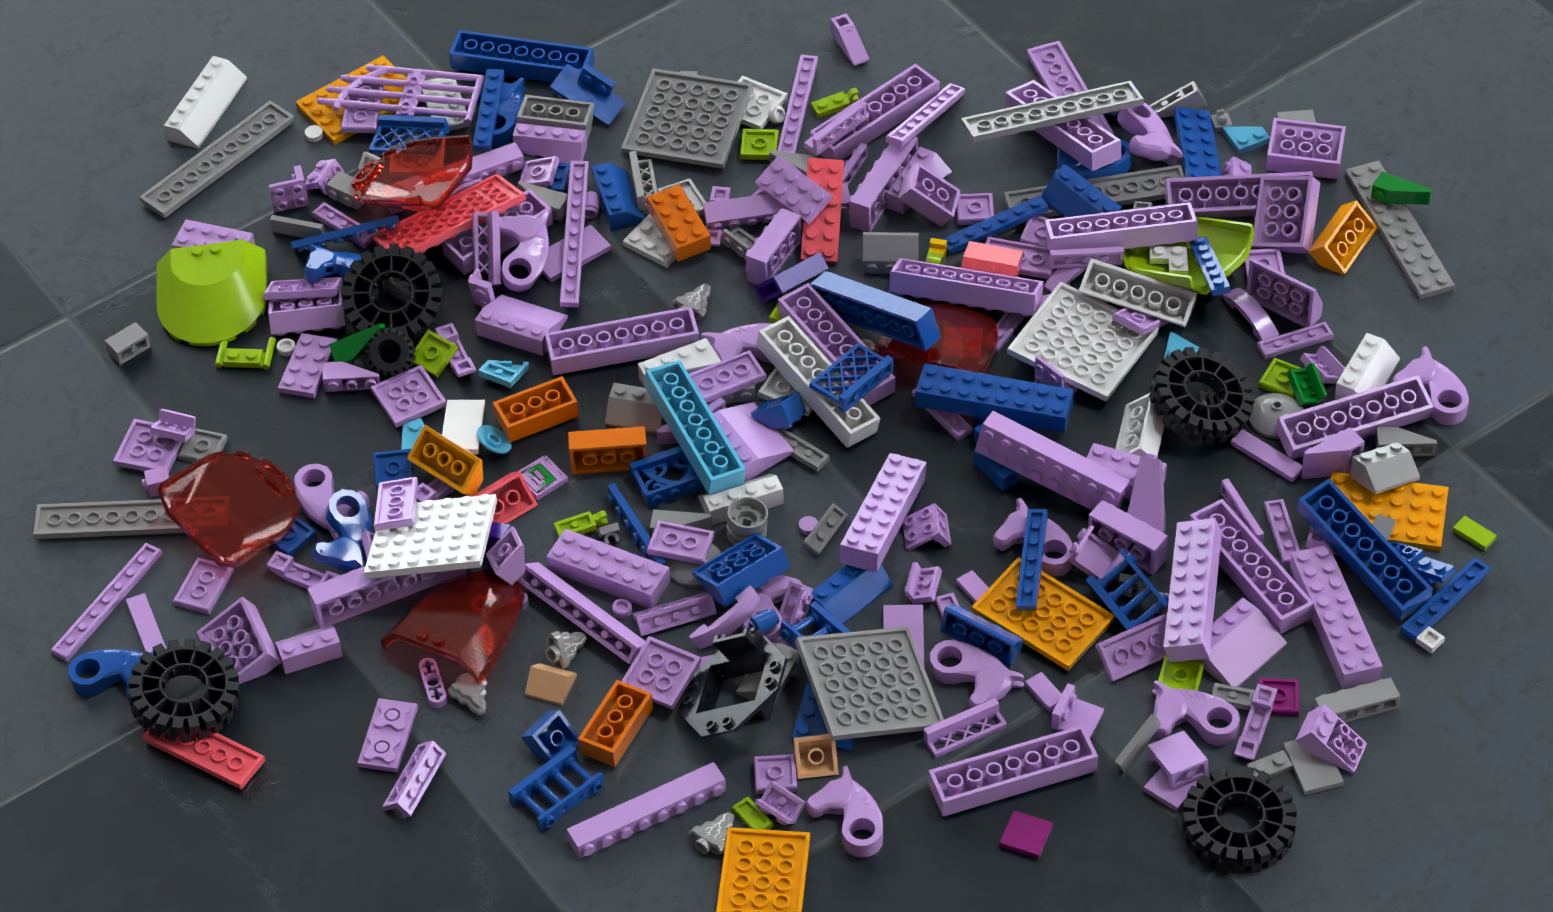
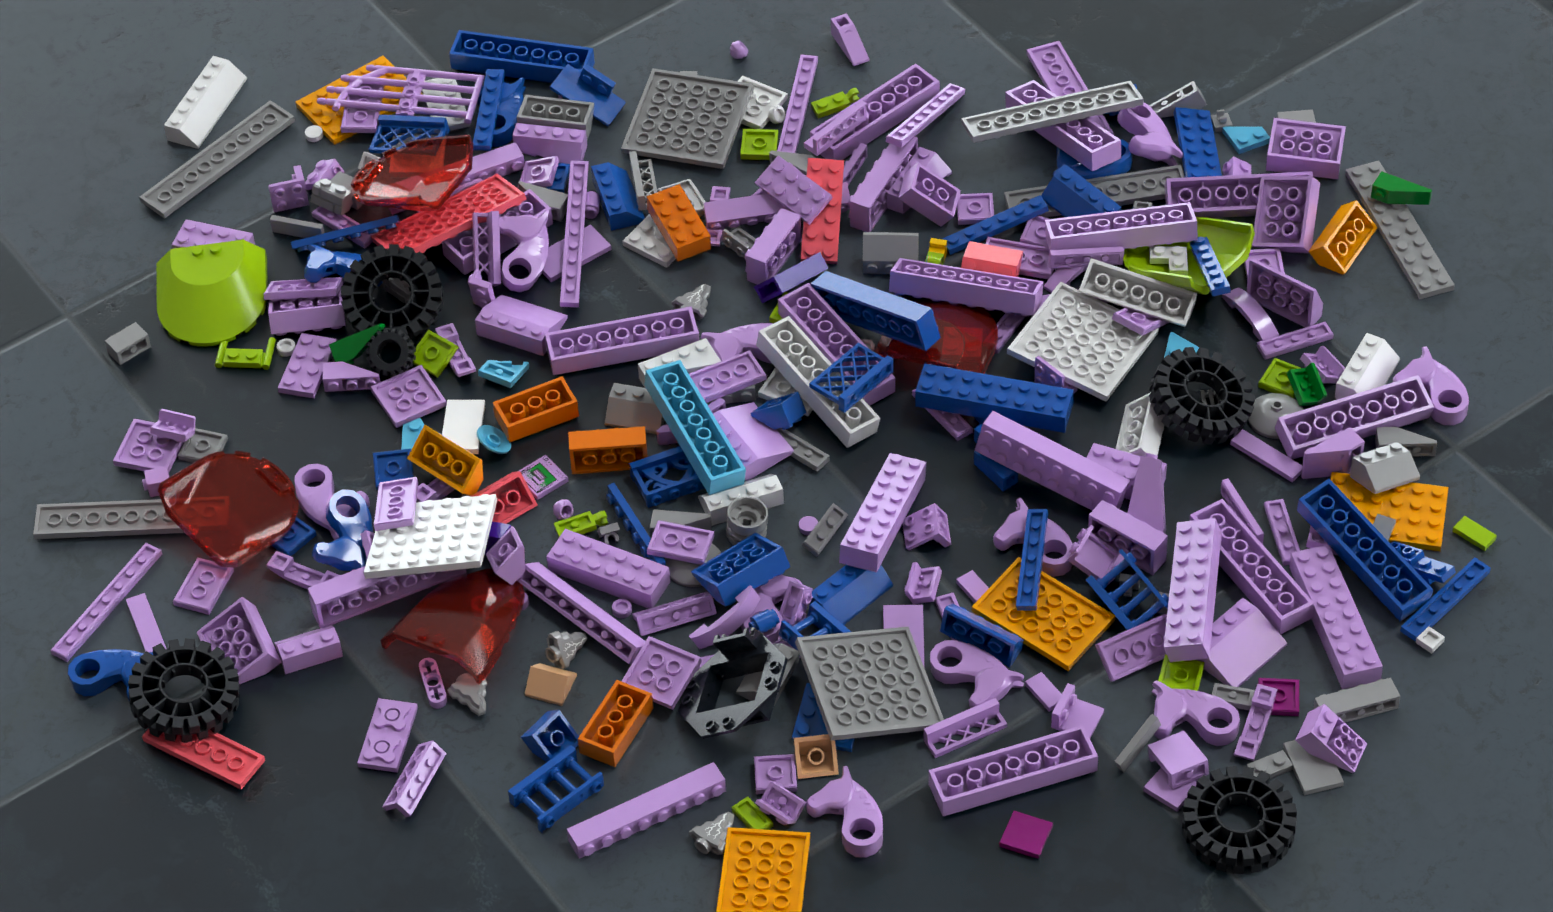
none -> light grey brick [310,179,353,216]
none -> lavender piece [553,499,574,520]
none -> lavender piece [730,41,748,59]

